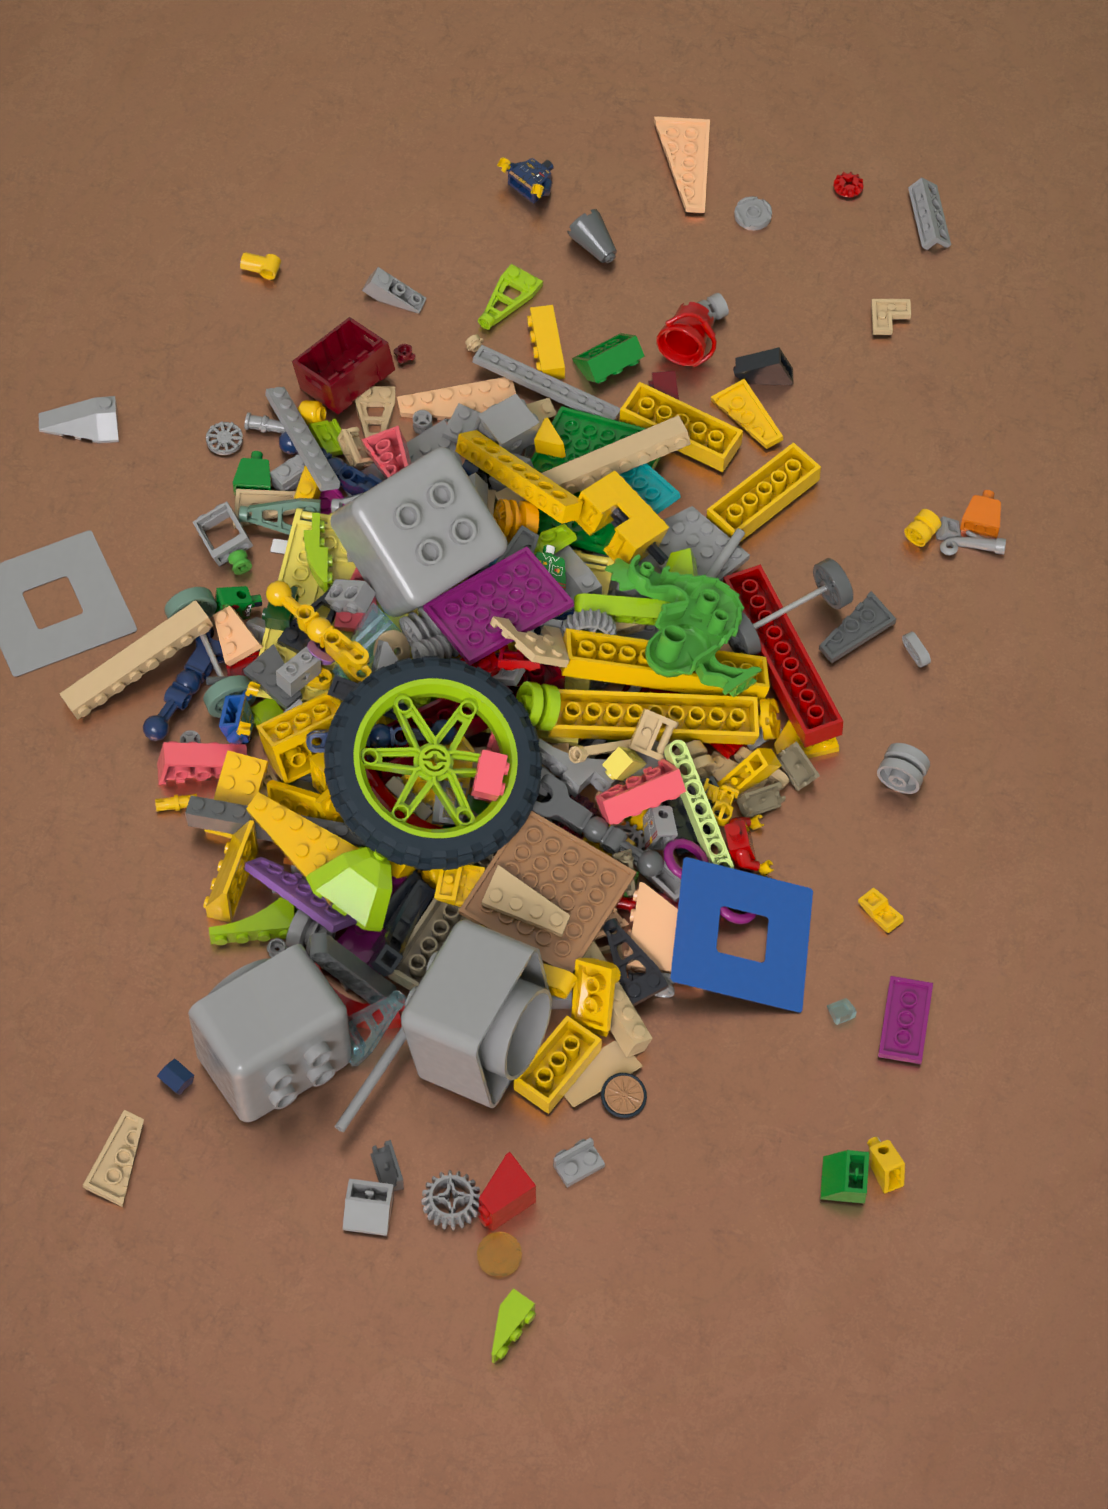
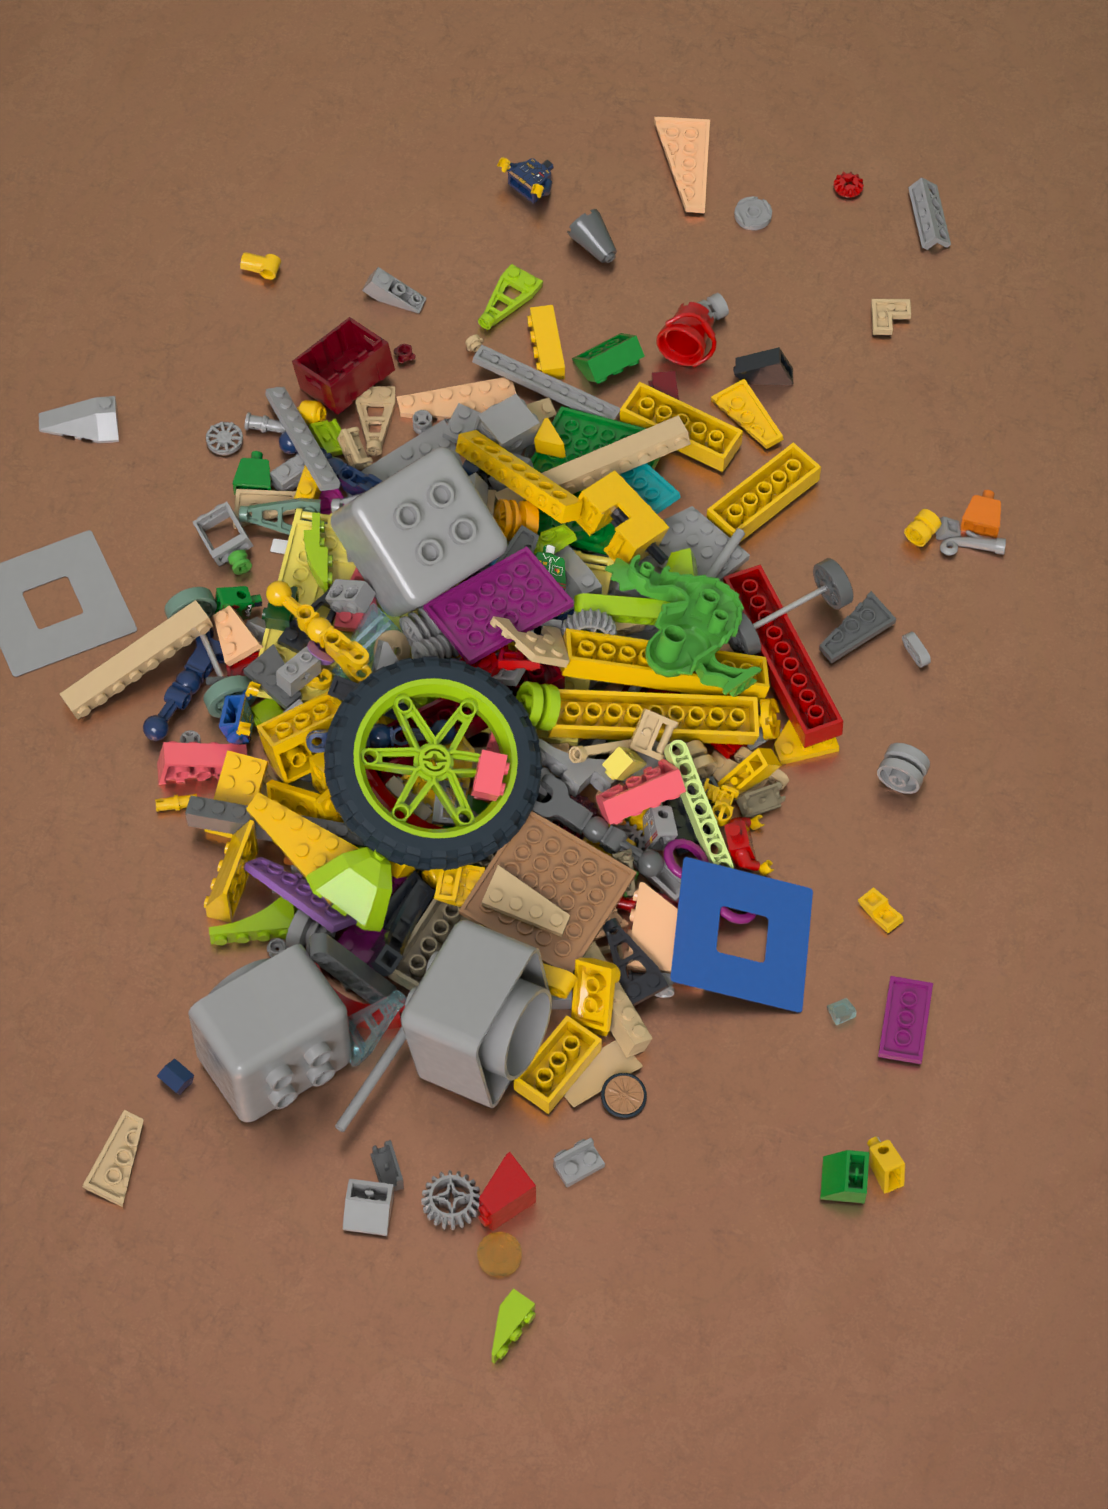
coral wedge [361,426,411,479] -> none
dark tan hinge [776,741,820,791] -> none

